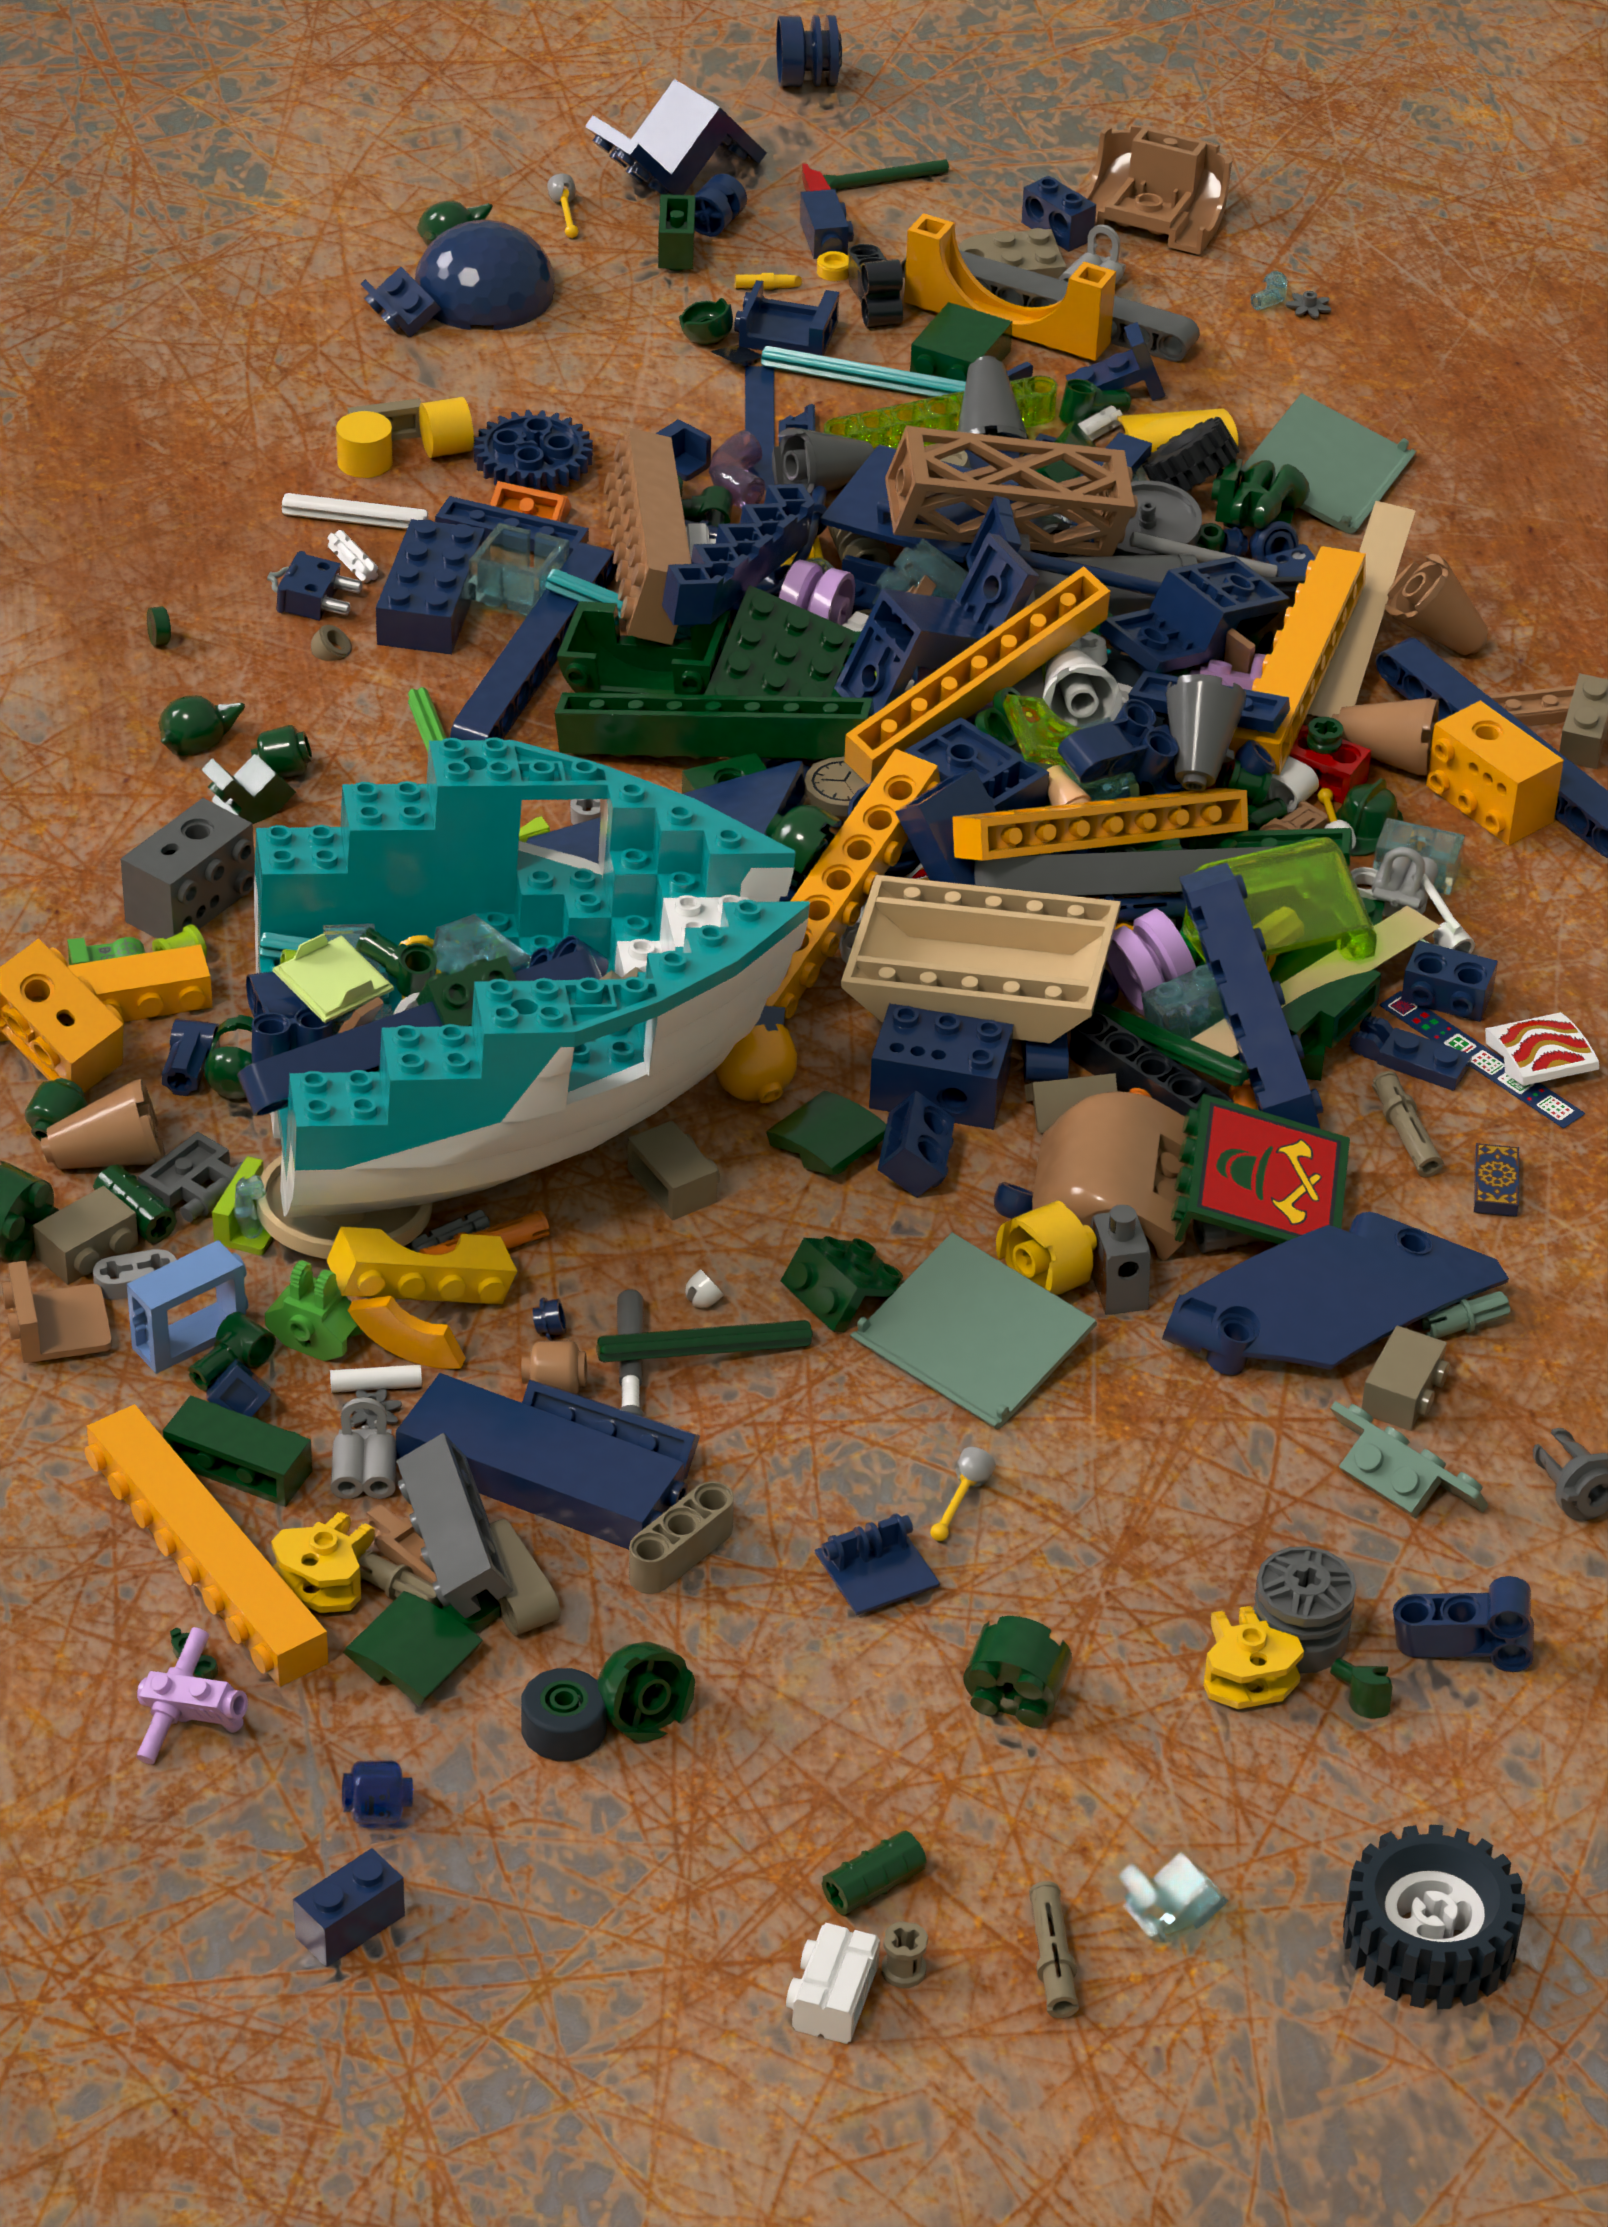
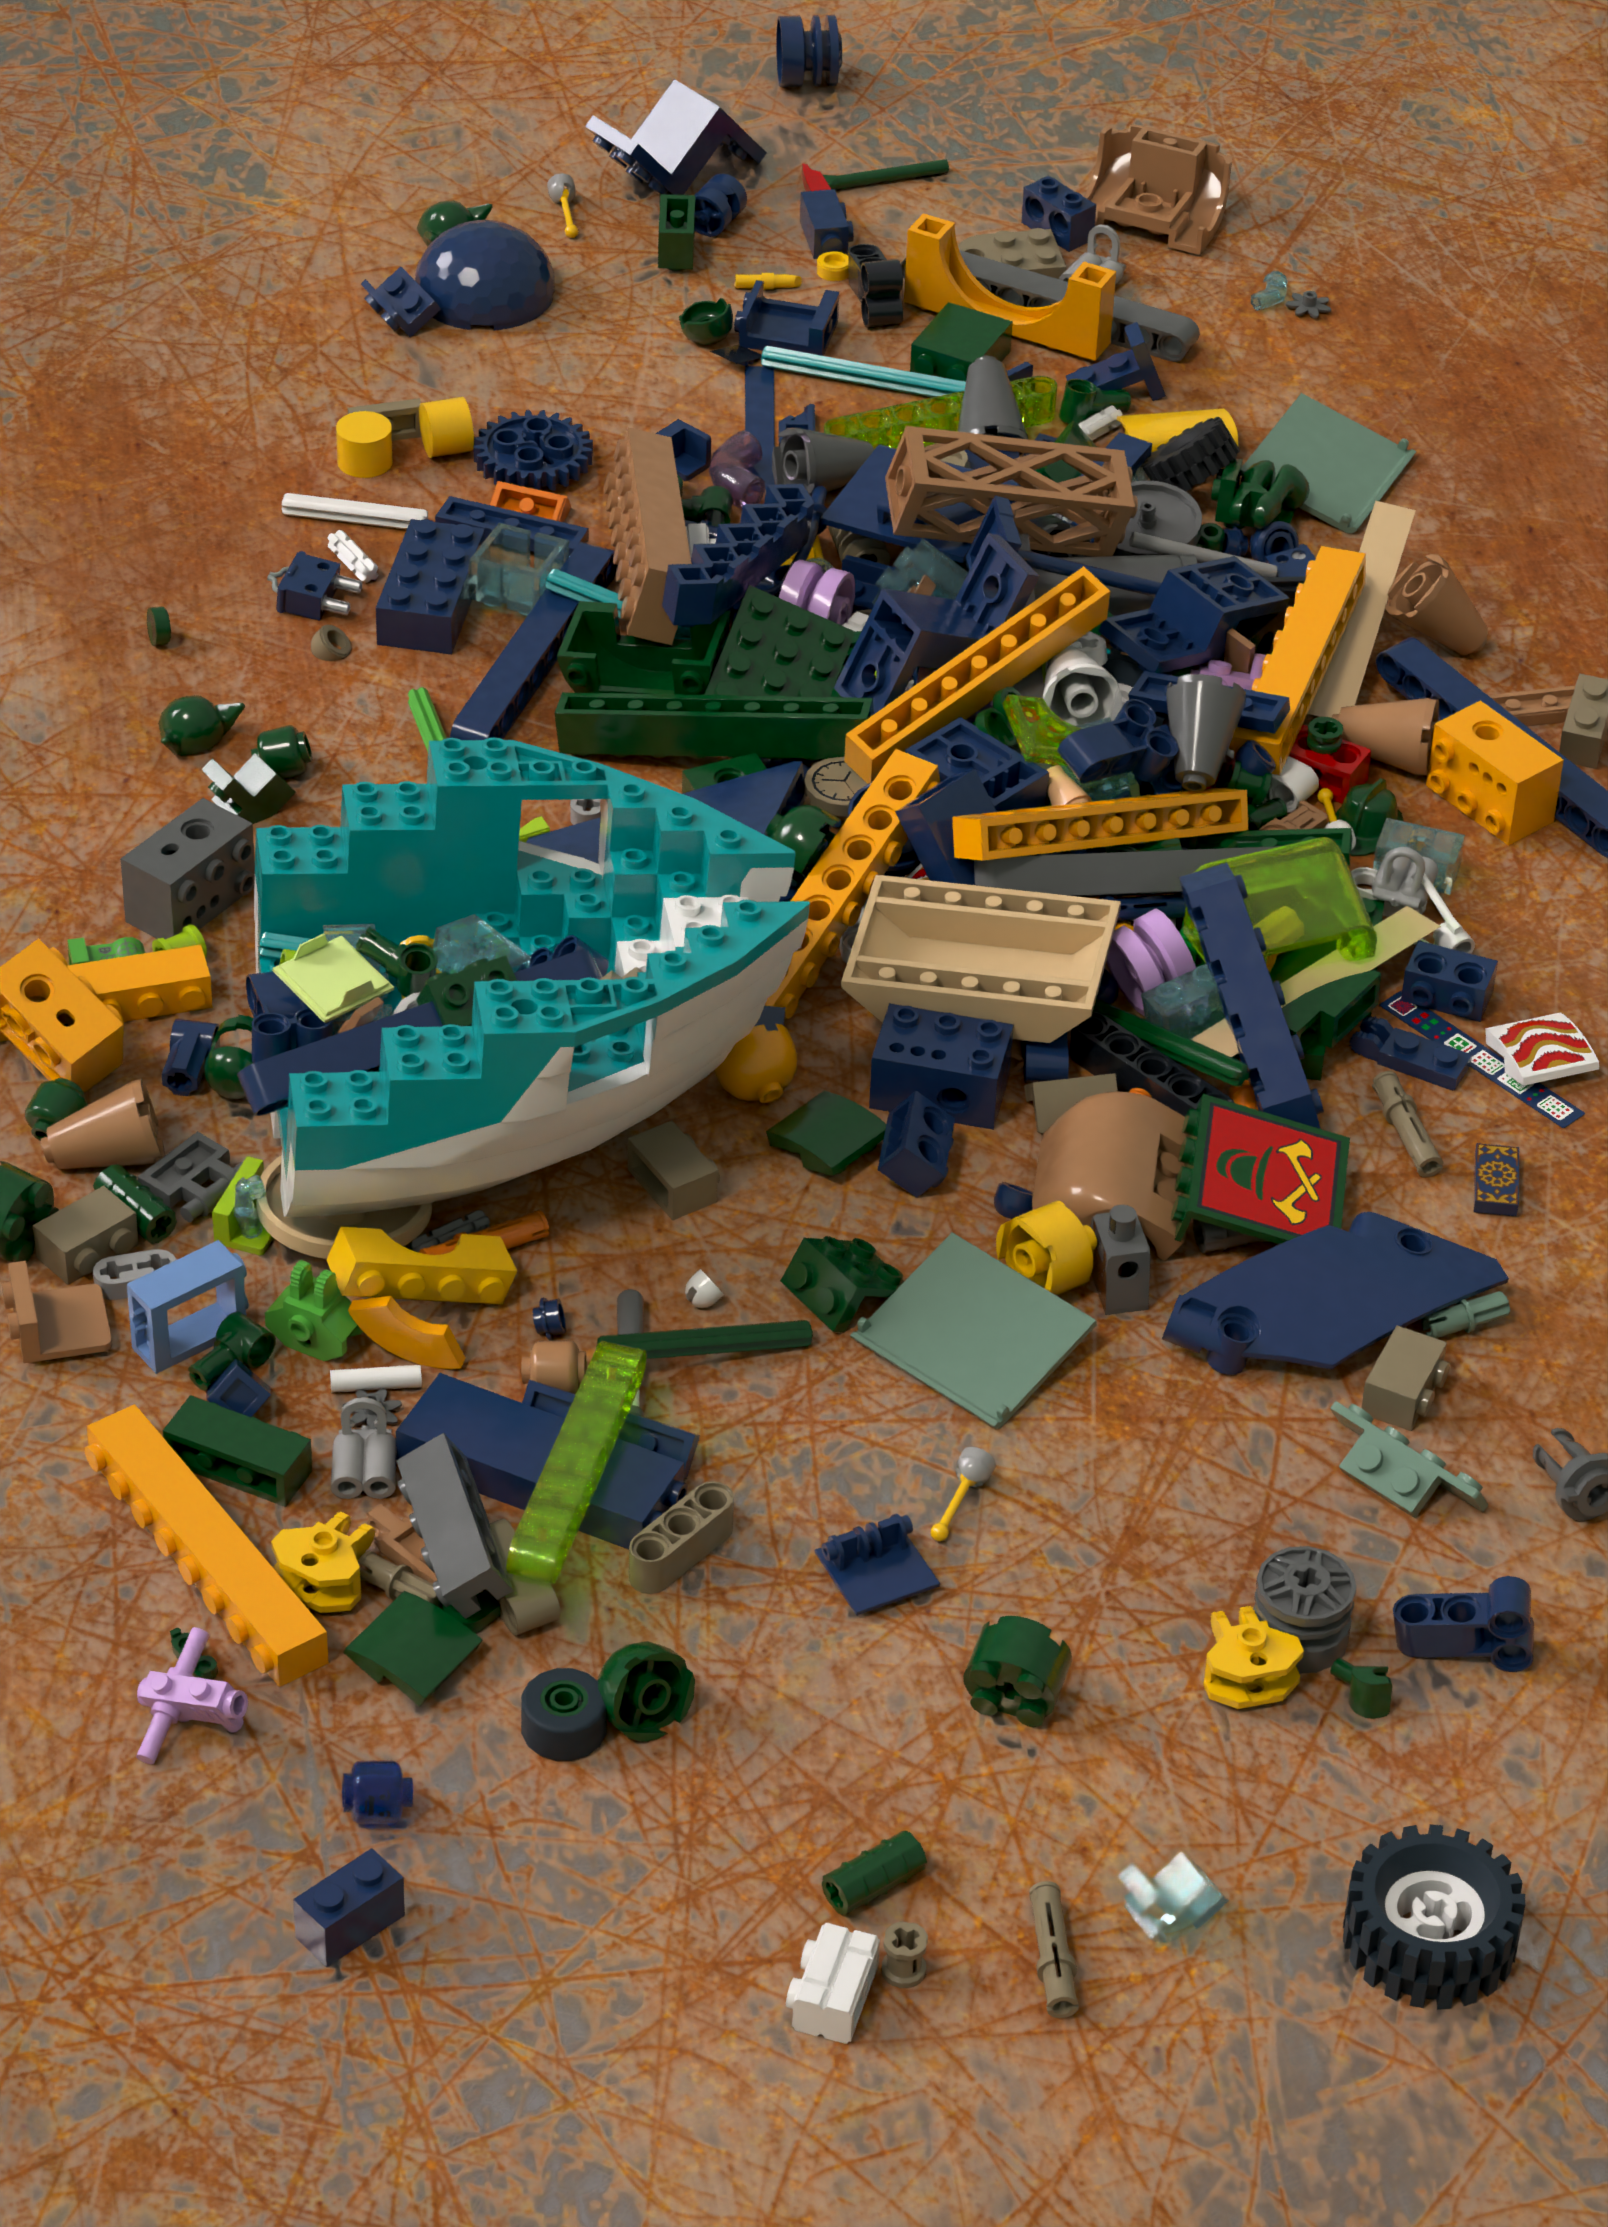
none -> clear neon green beam [506,1341,647,1584]

